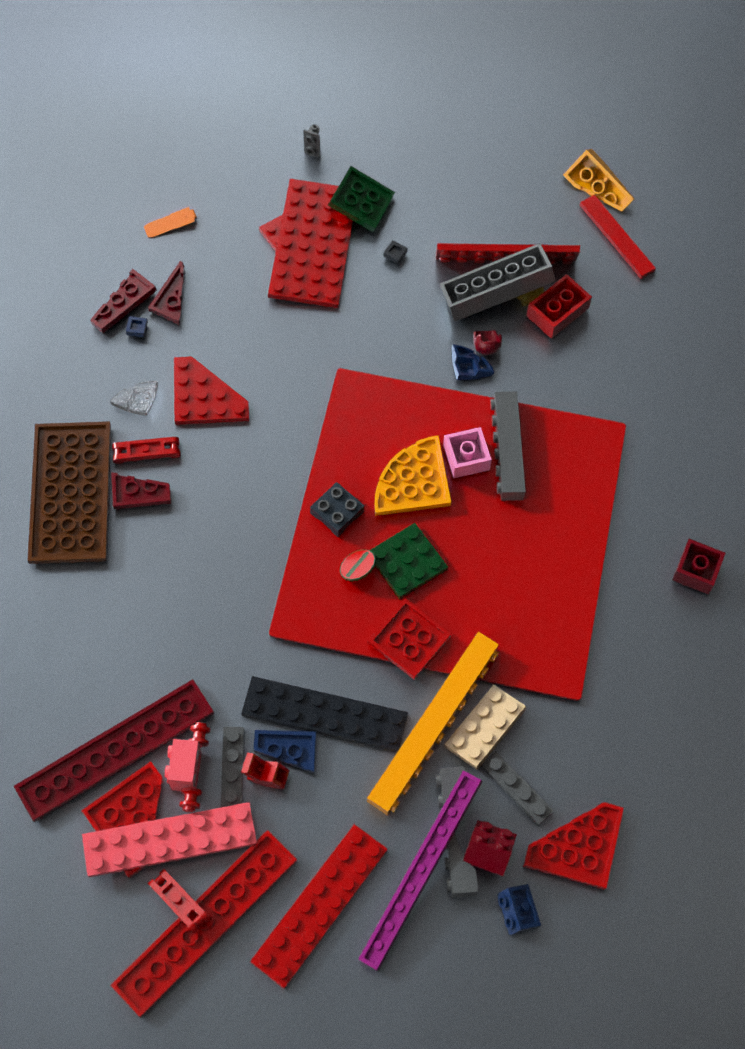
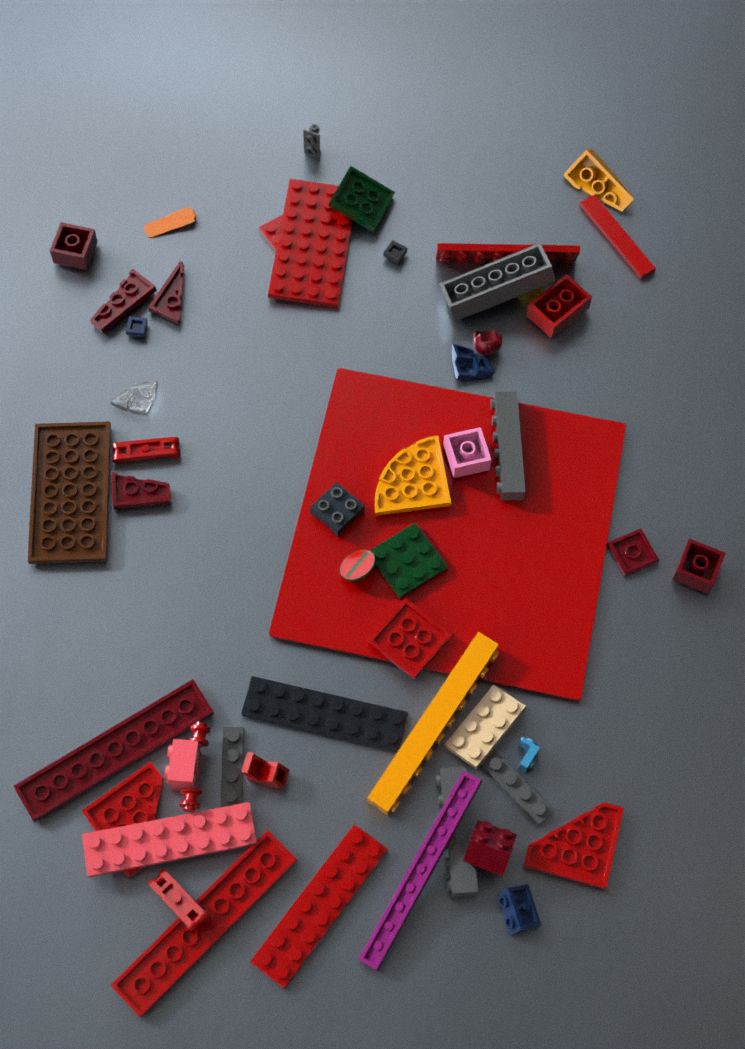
red plate [174,356,249,425] -> none
dark blue wing [253,730,316,774] -> none
none -> dark red brick [50,222,98,270]
none -> dark azure bracket [518,737,540,773]
none -> dark red tile [607,528,659,577]

